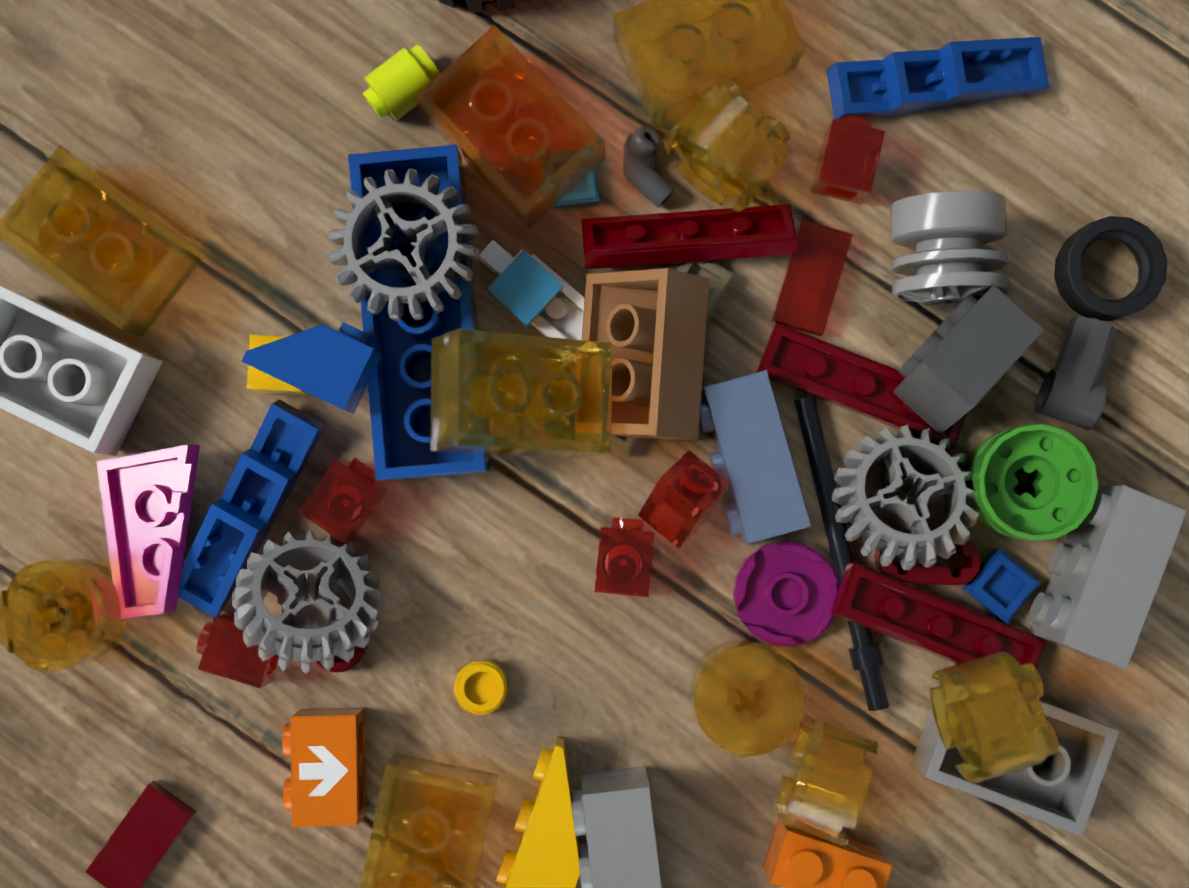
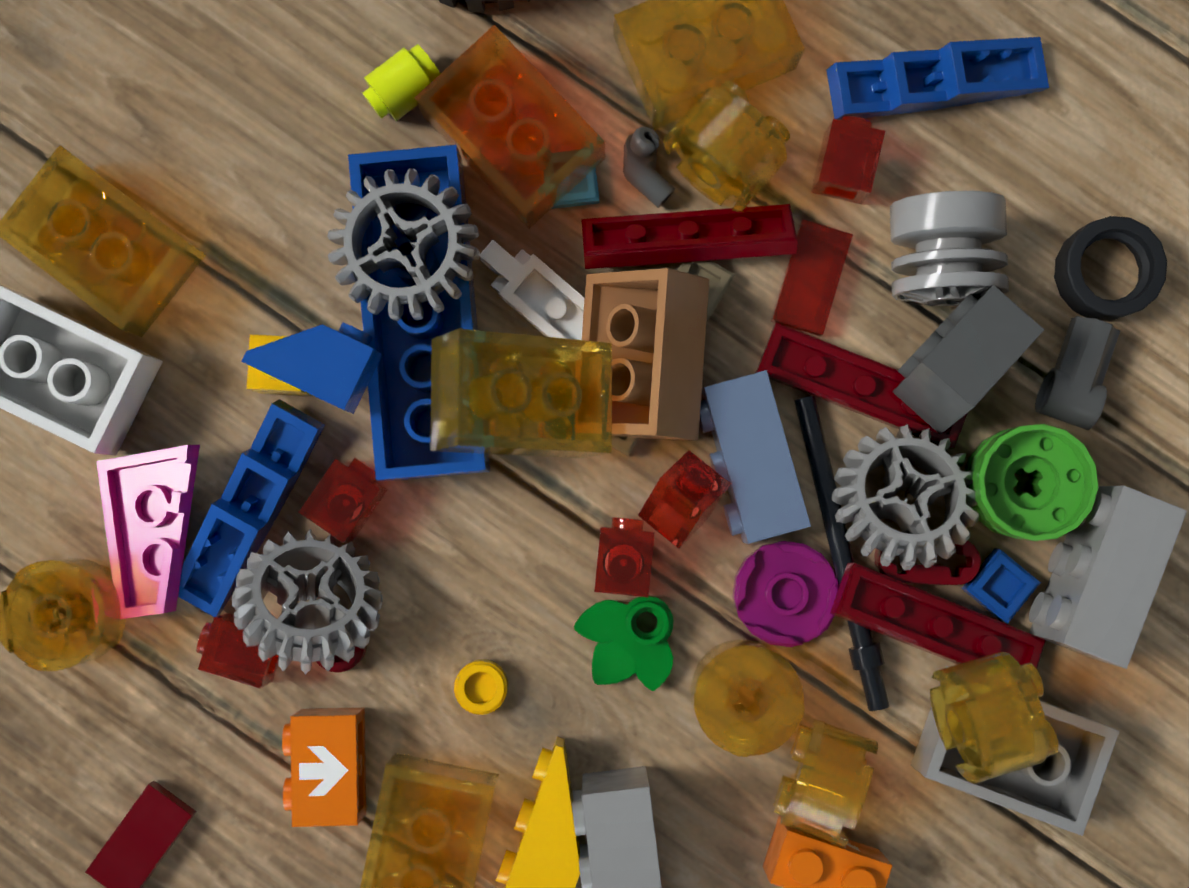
dark azure tile [487,250,563,327] -> none
none -> green plate [574,595,674,691]

